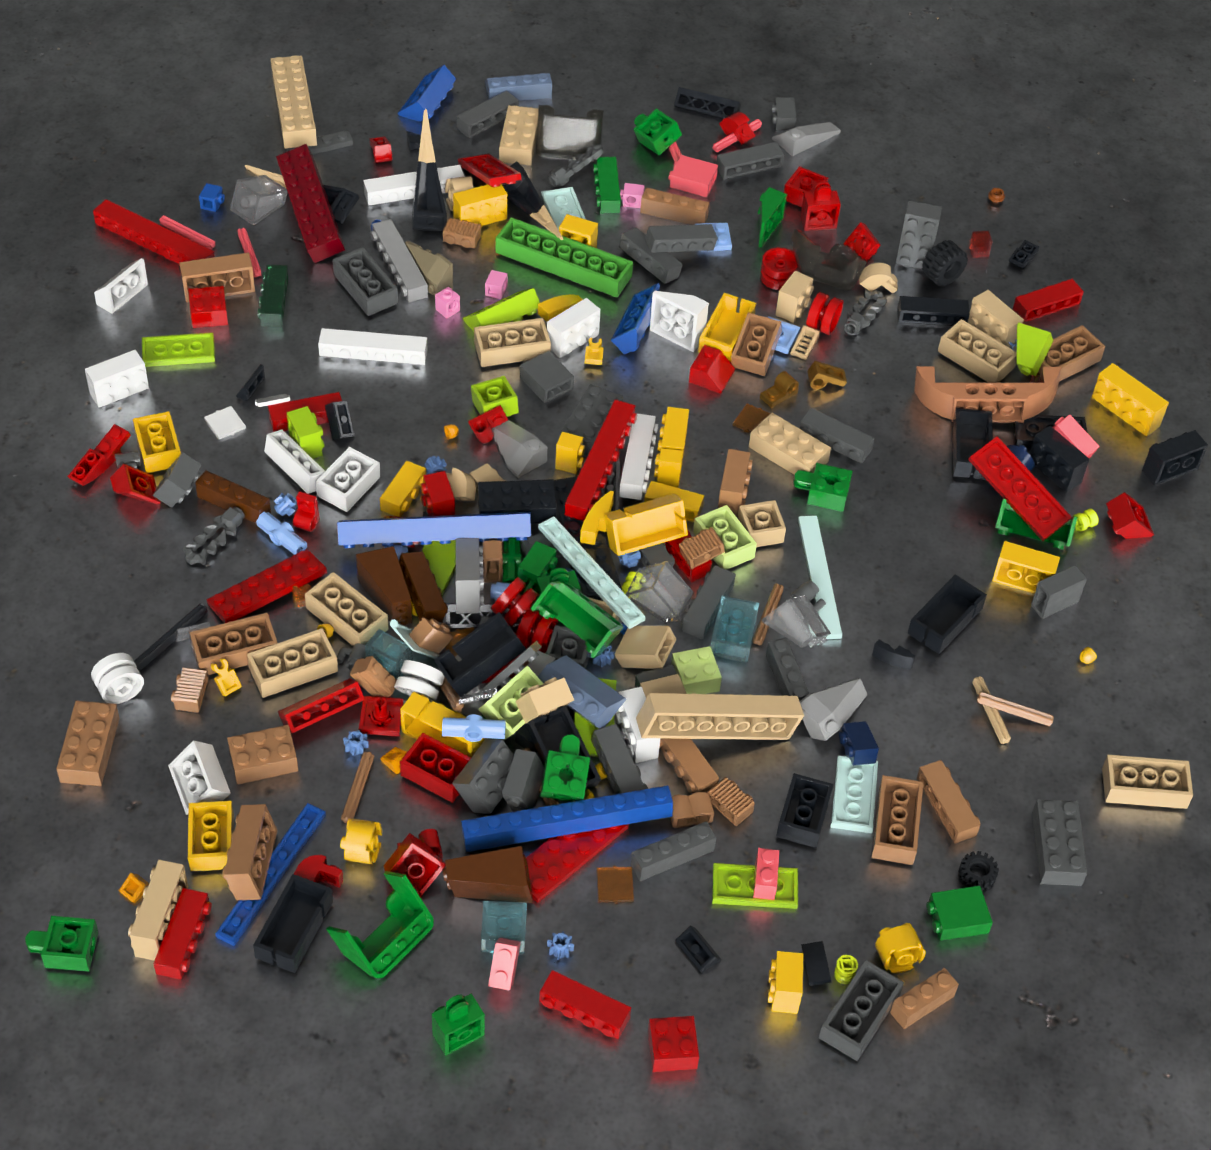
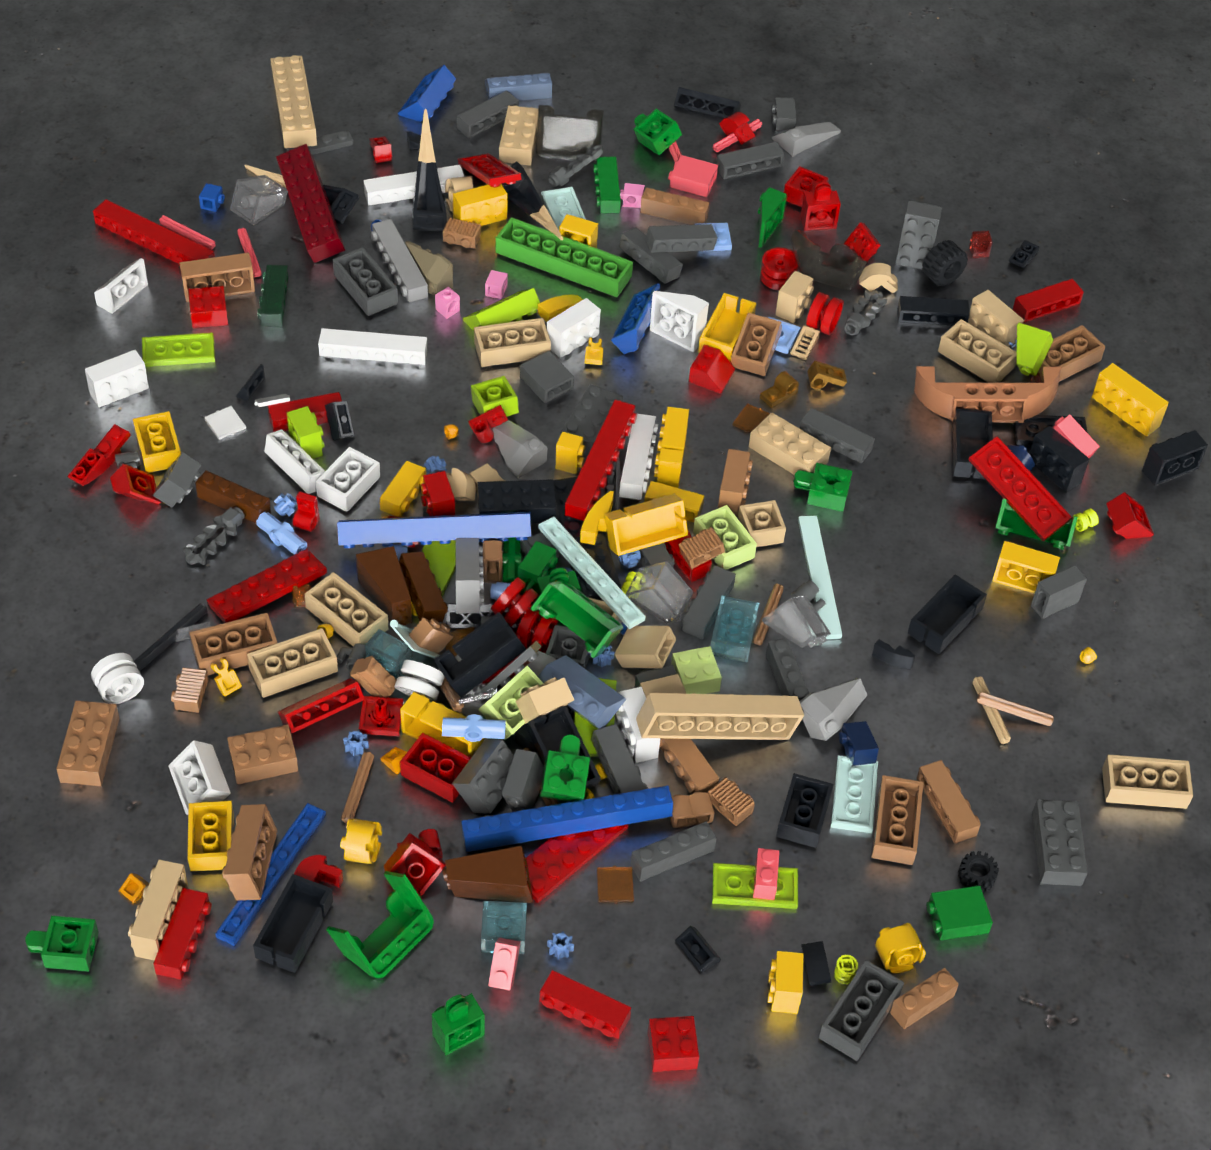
dark orange plate [988,188,1005,203] -> none

